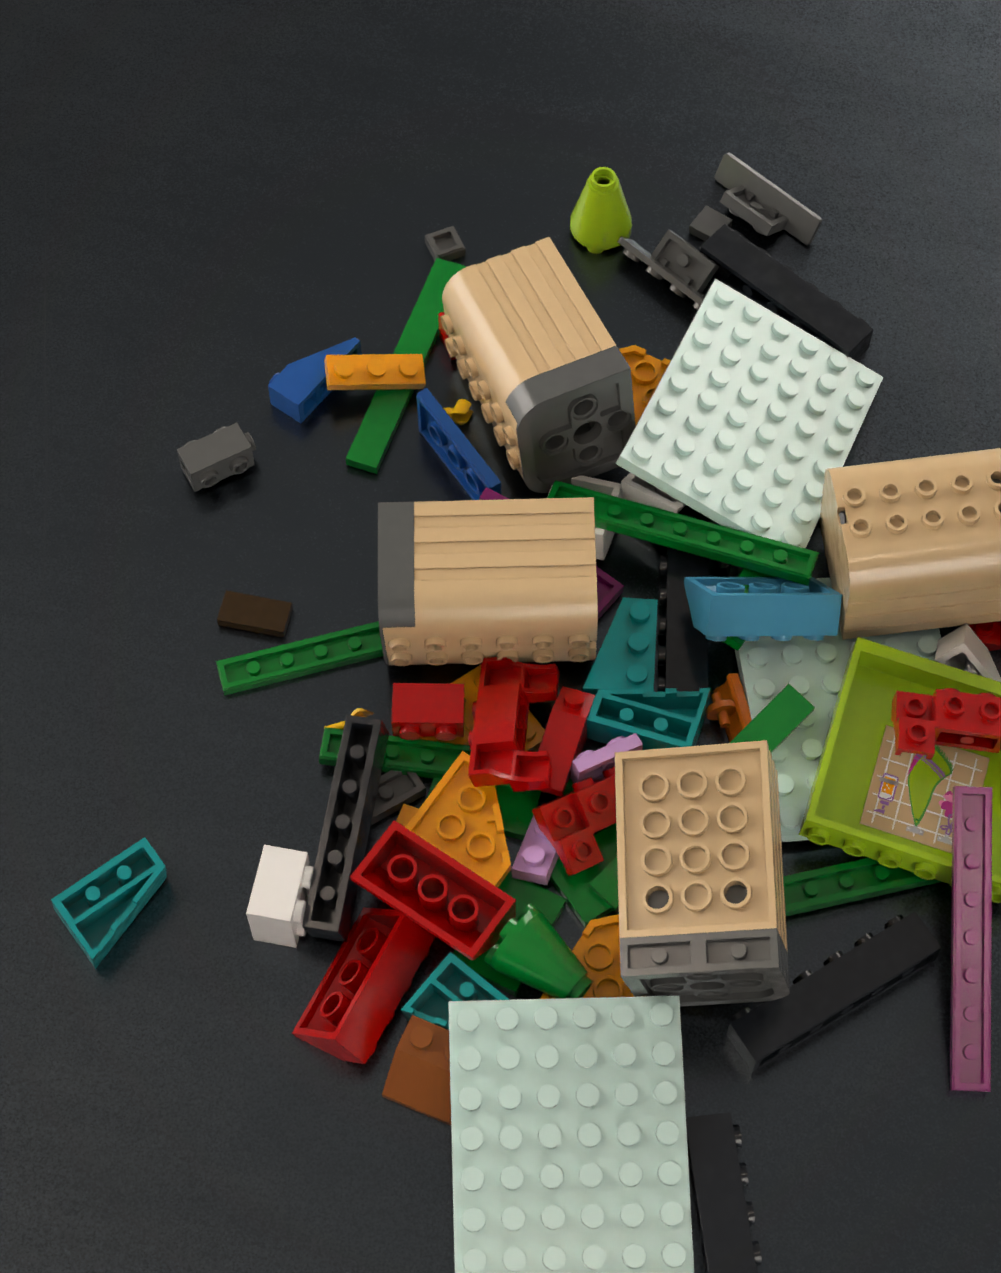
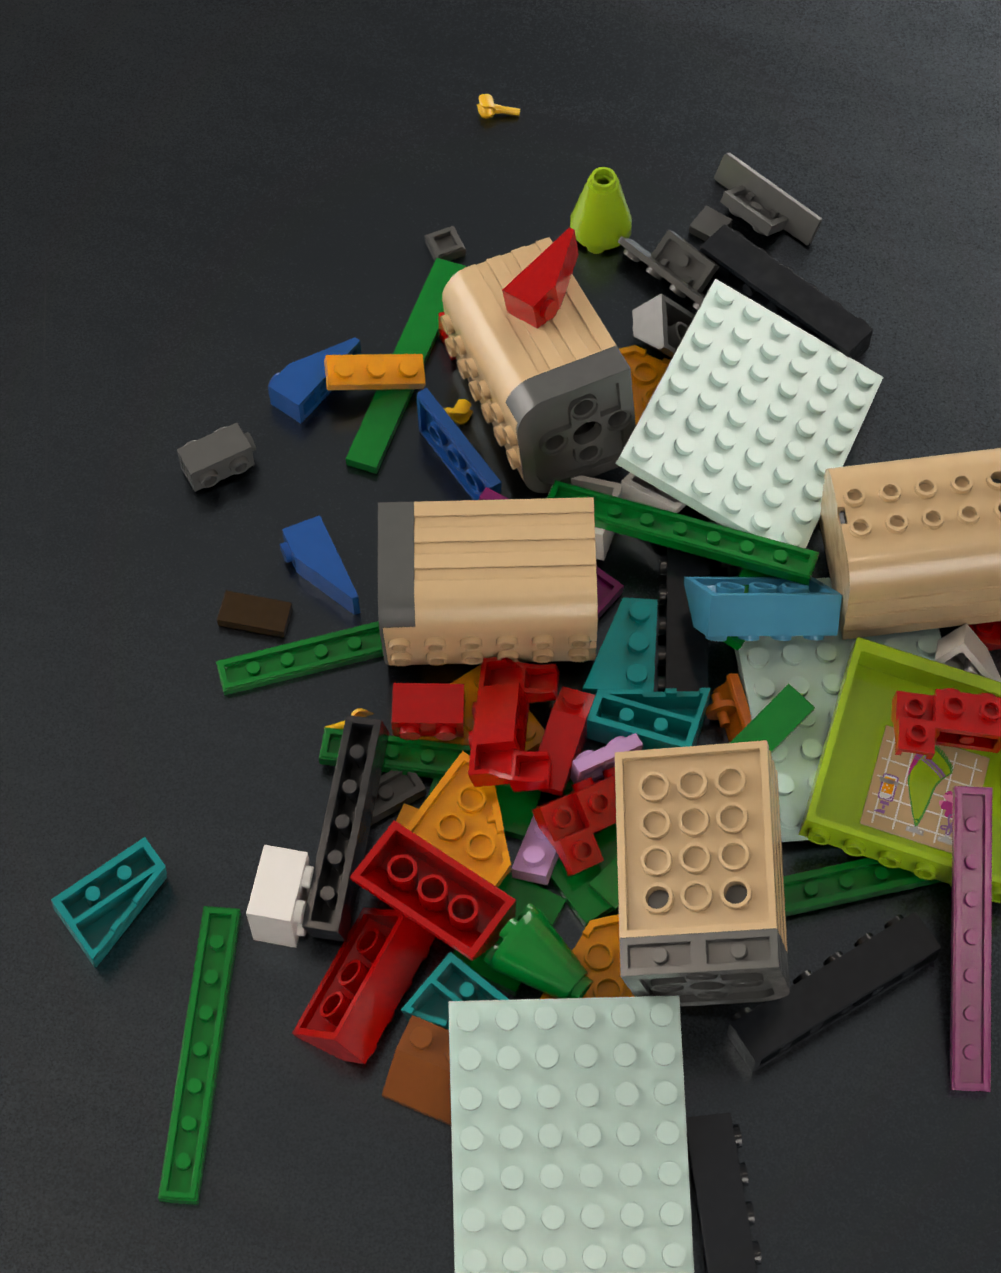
none -> green tile [158,906,241,1205]
none -> blue slope [279,515,360,615]
none -> yellow hand [477,94,520,119]
none -> red slope [502,227,579,329]
none -> dark grey slope [632,294,695,359]

